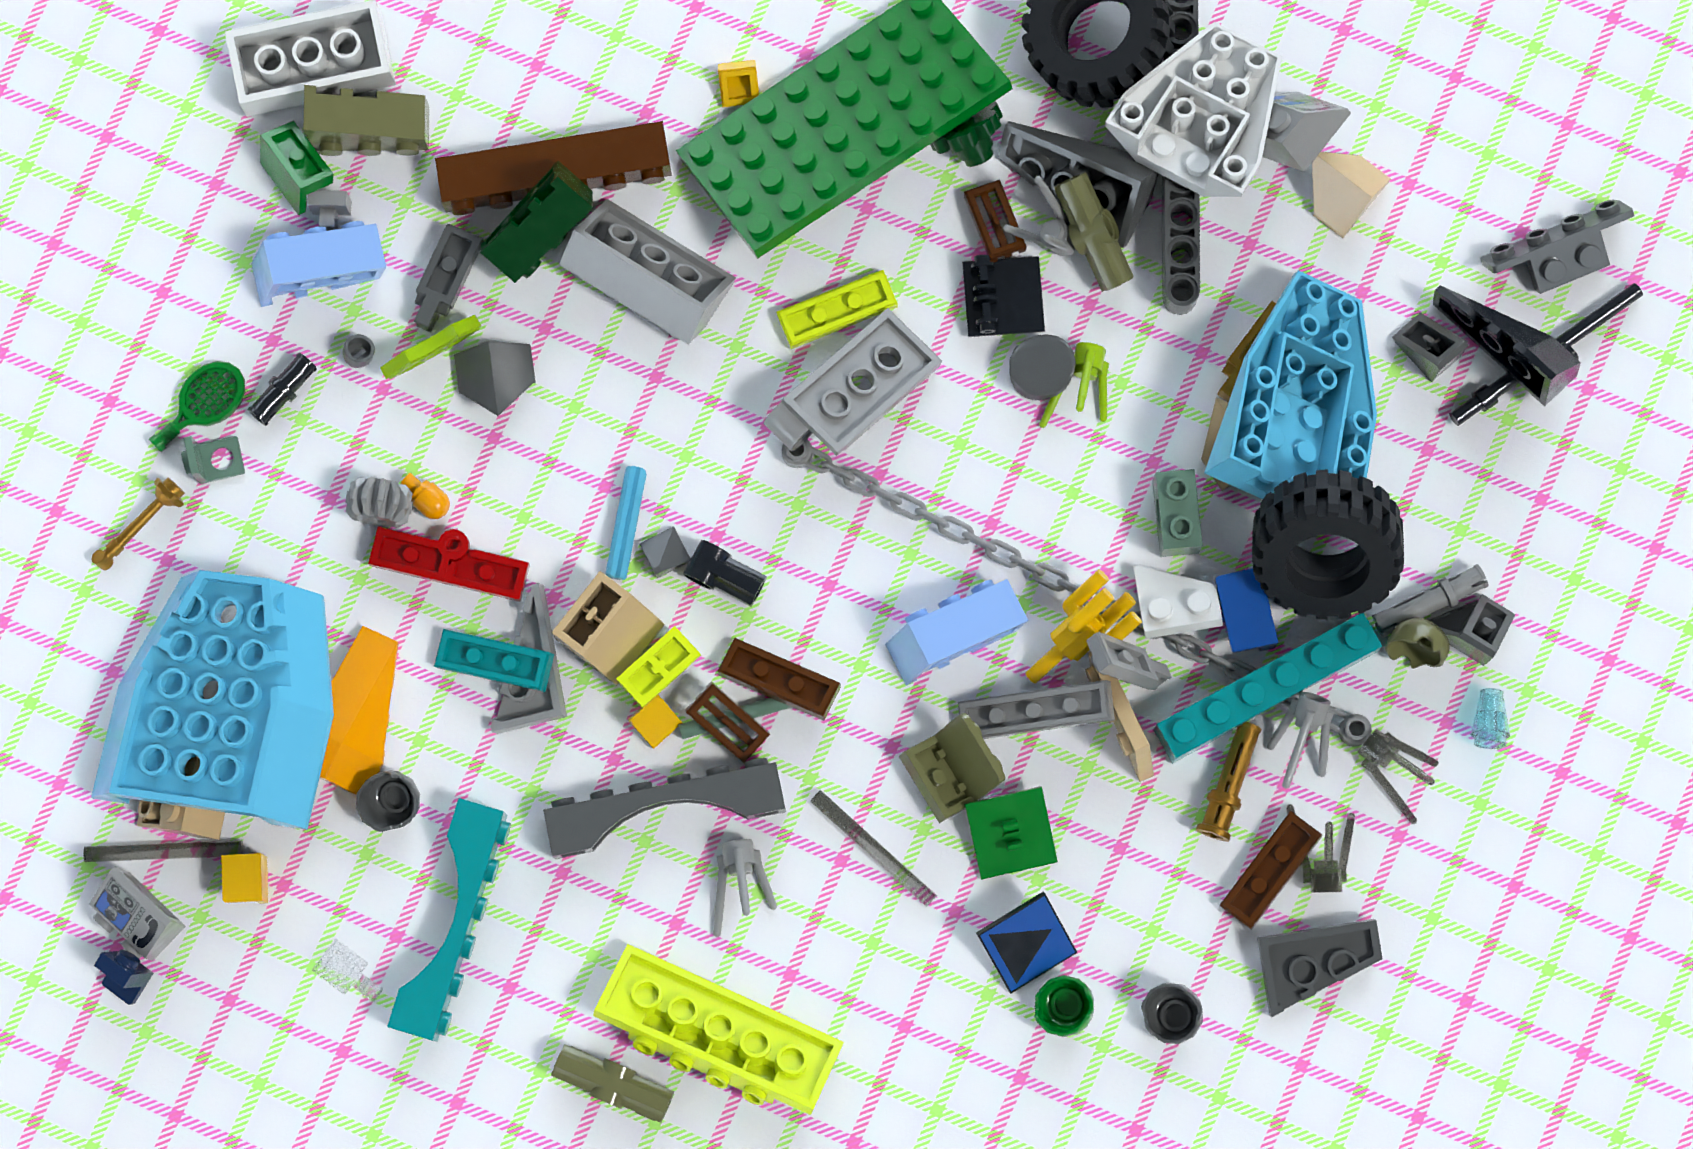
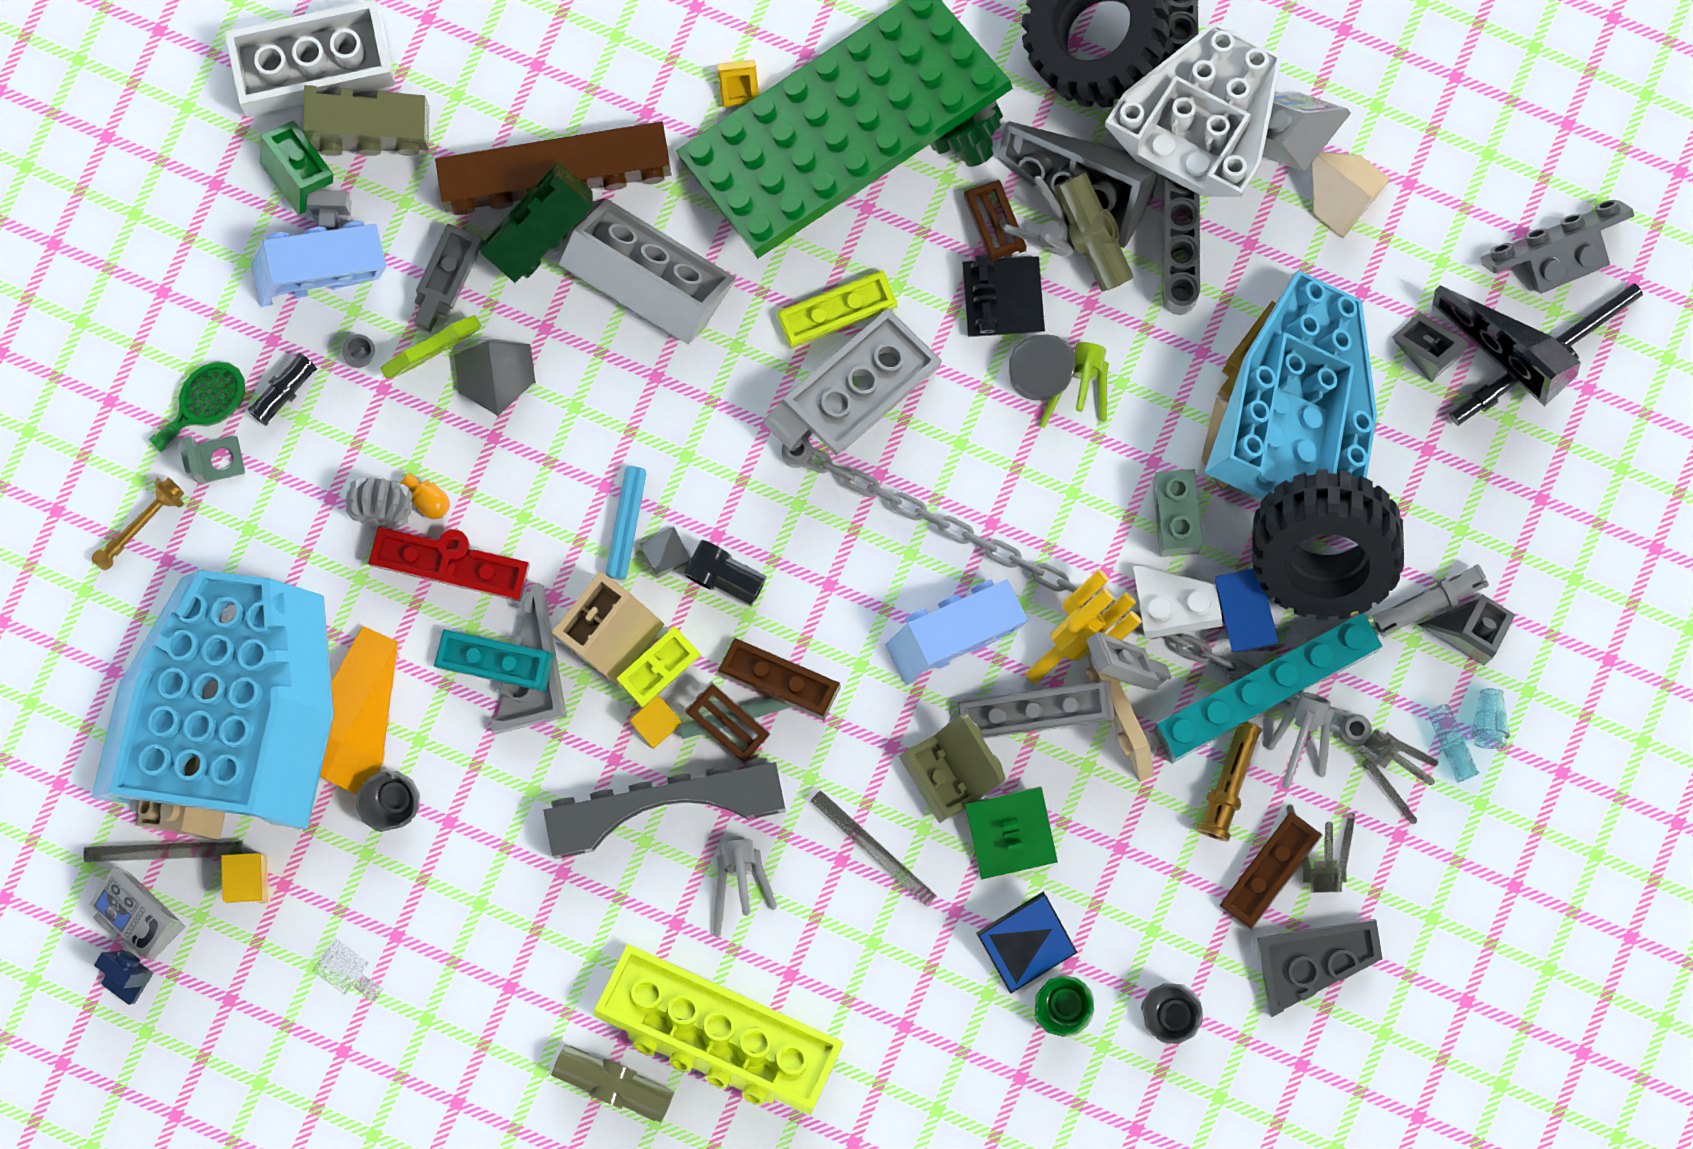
teal arch [387,798,511,1042] -> none
olive hair [1384,617,1450,669] -> none
none -> clear light blue axle [1428,704,1480,783]

